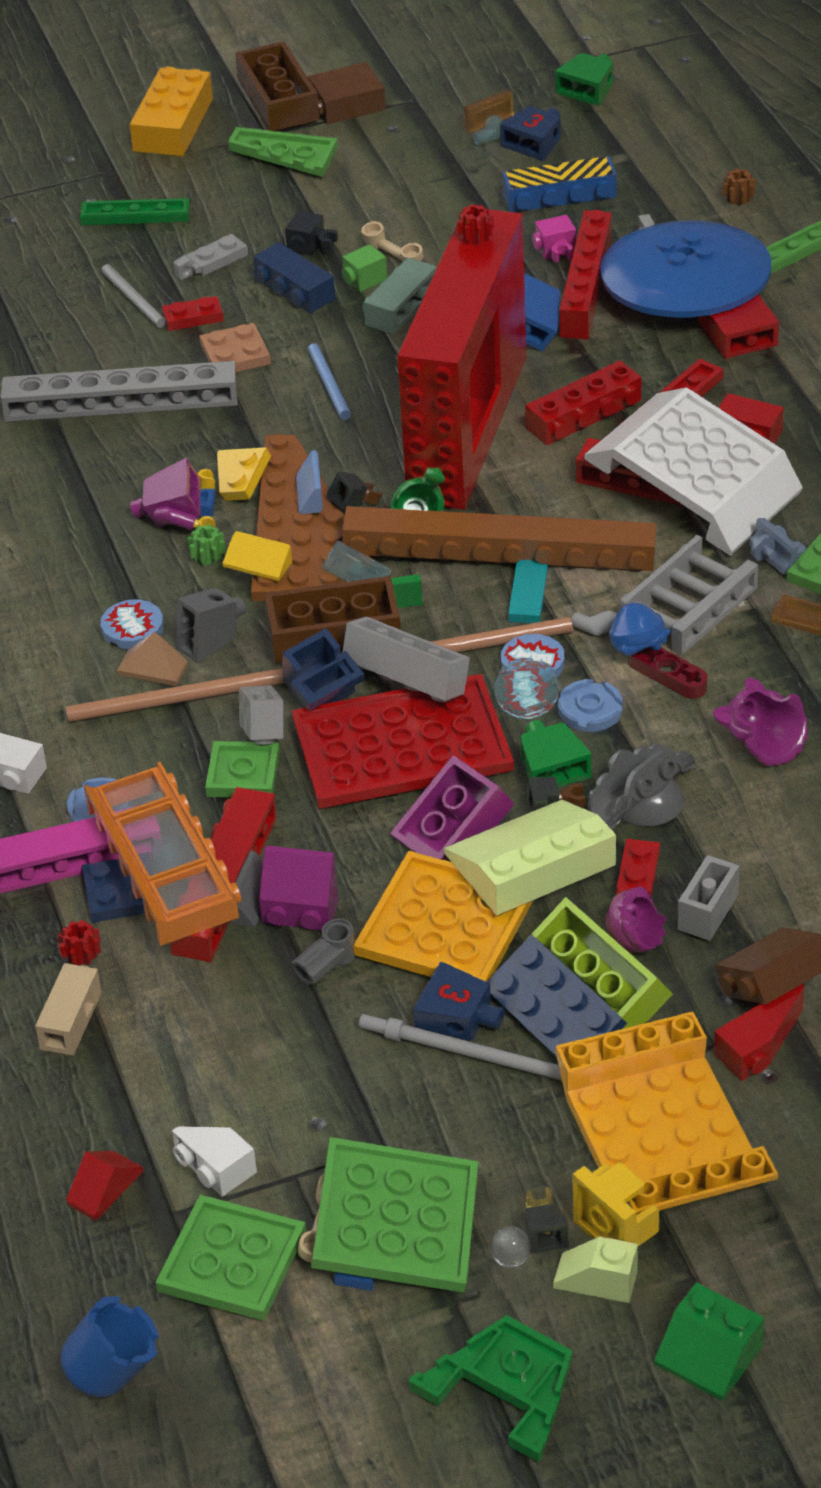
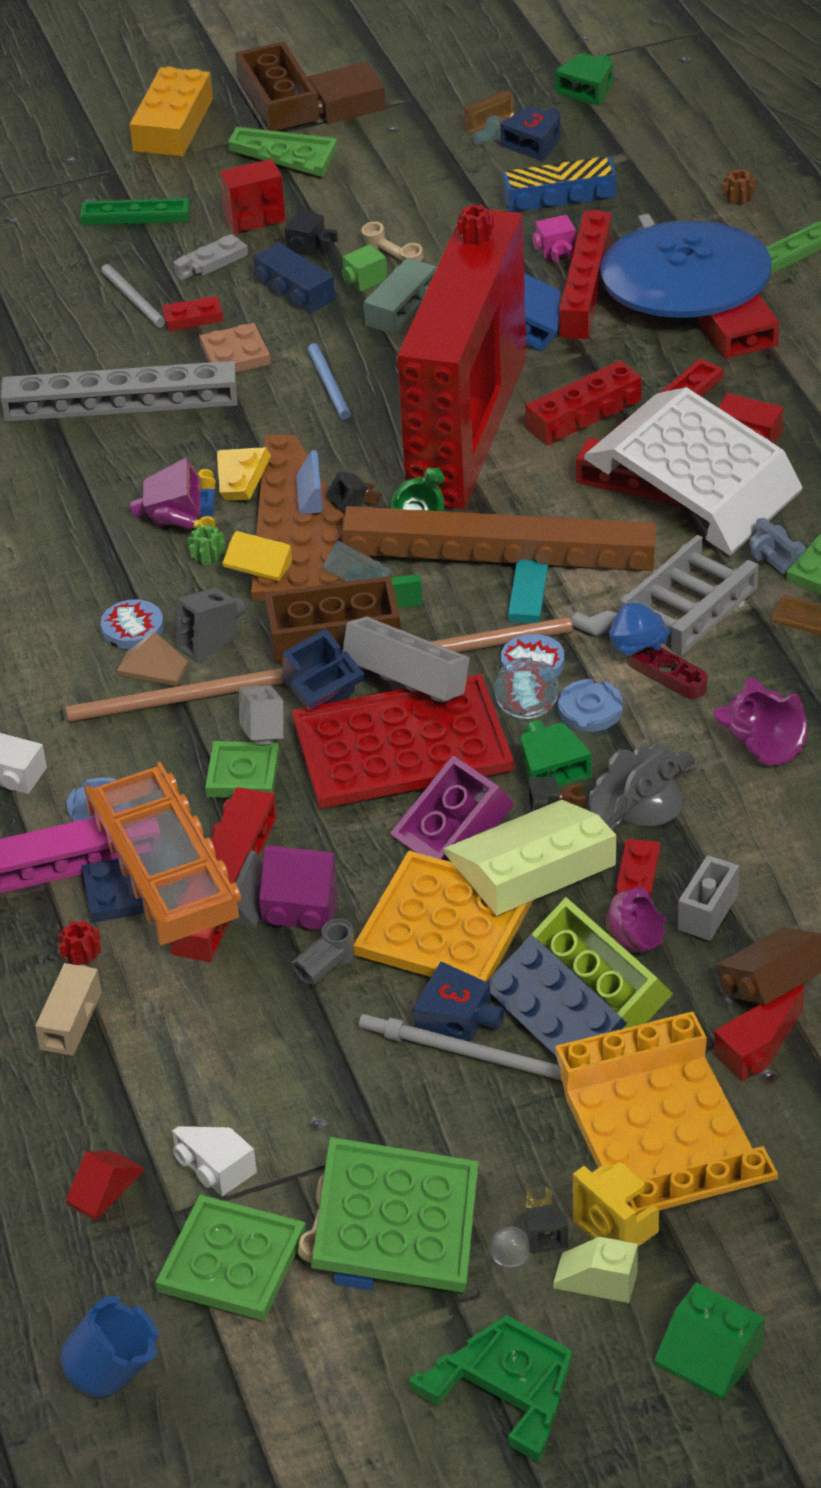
none -> red brick [220,159,286,234]

